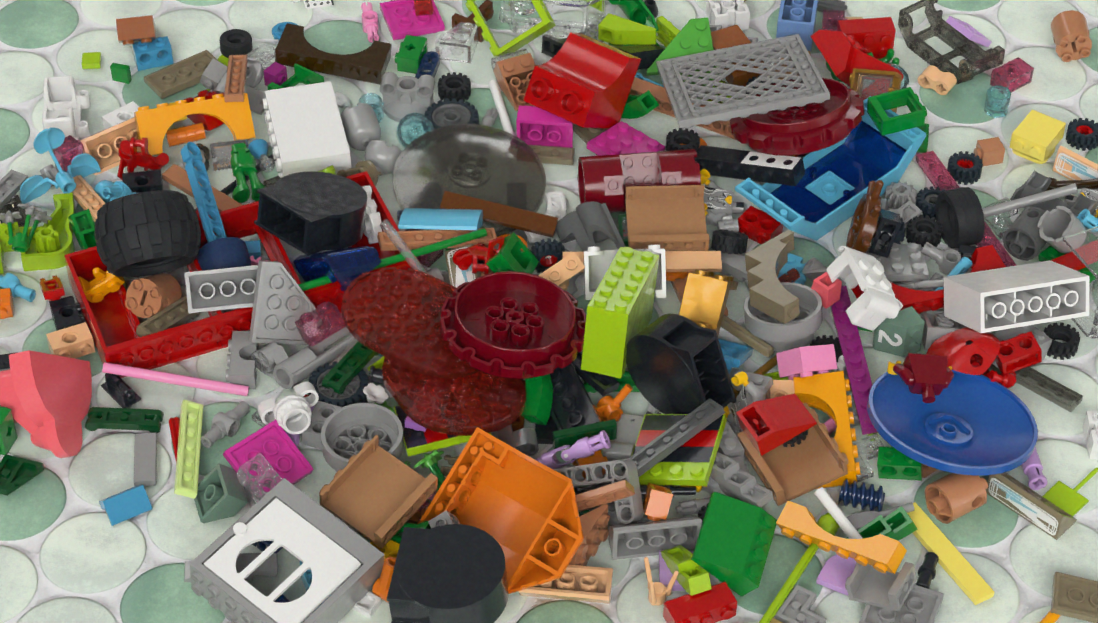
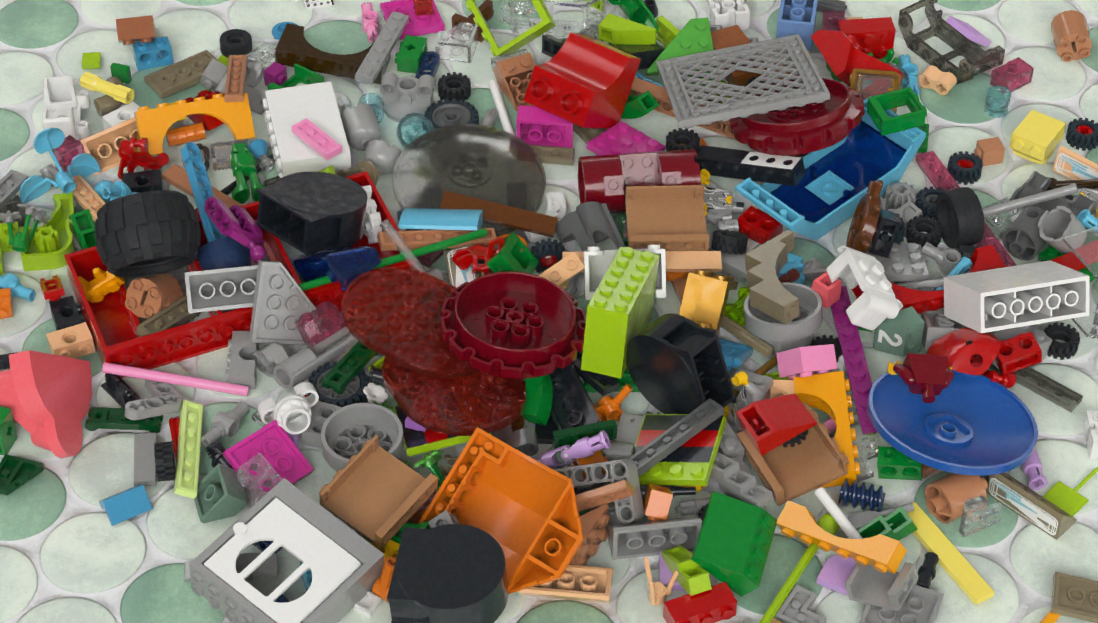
none -> light yellow axle [80,71,135,105]
none -> dark tan cylinder [94,76,124,116]
none -> light grey beam [124,380,183,420]
none -> black tyre [154,441,176,482]
none -> magenta piece [204,196,266,261]
none -> black connector [206,441,233,469]
none -> bright pink plate [291,118,342,160]
none -> light grey plate [355,11,409,85]
none -> clear neon green hose [724,287,750,326]
none -> medium azure pin [899,54,920,95]
none -> clear plate [959,495,1003,537]

